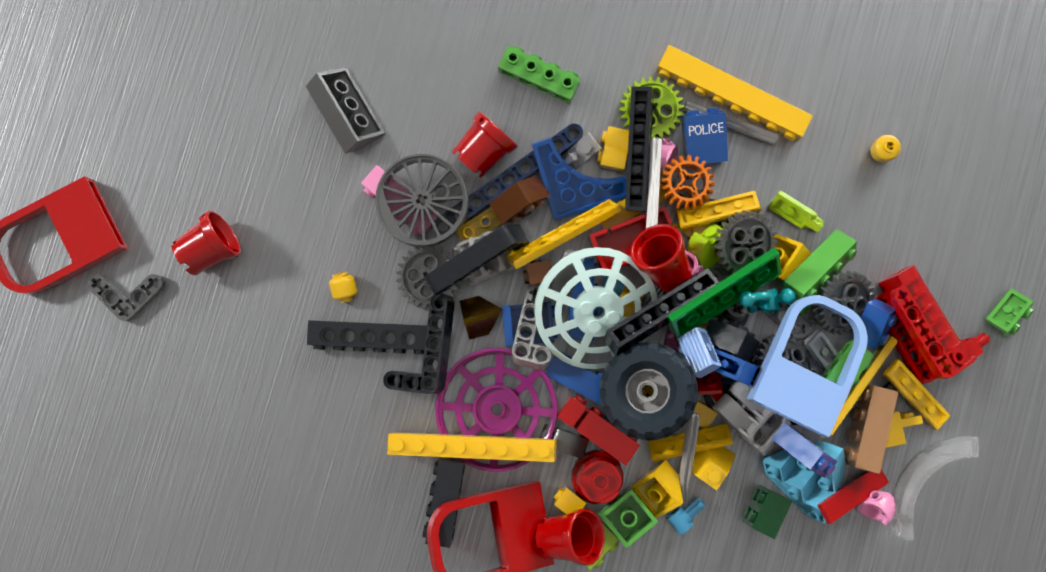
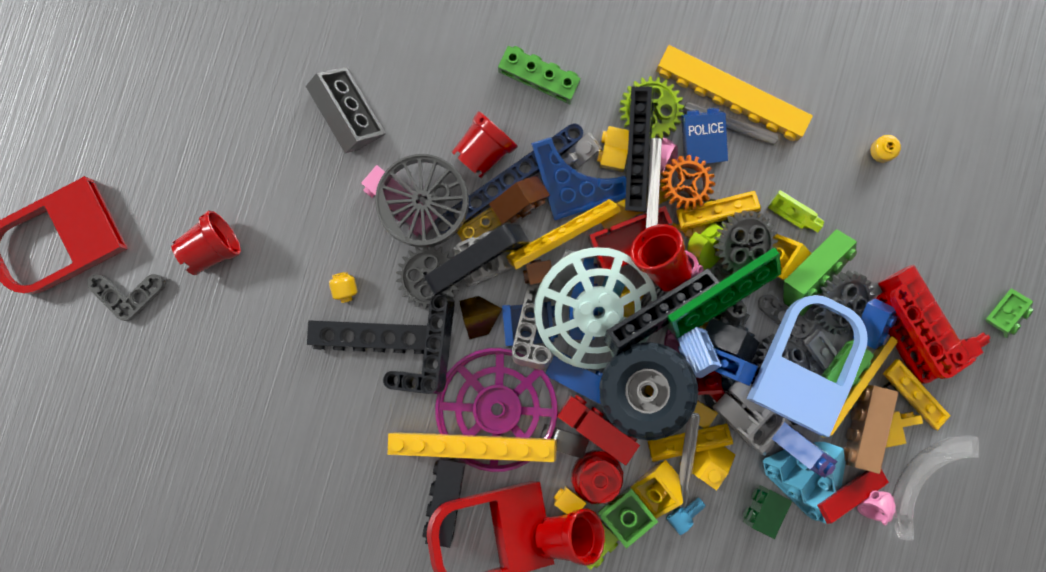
teal piece [739,288,796,313] -> none

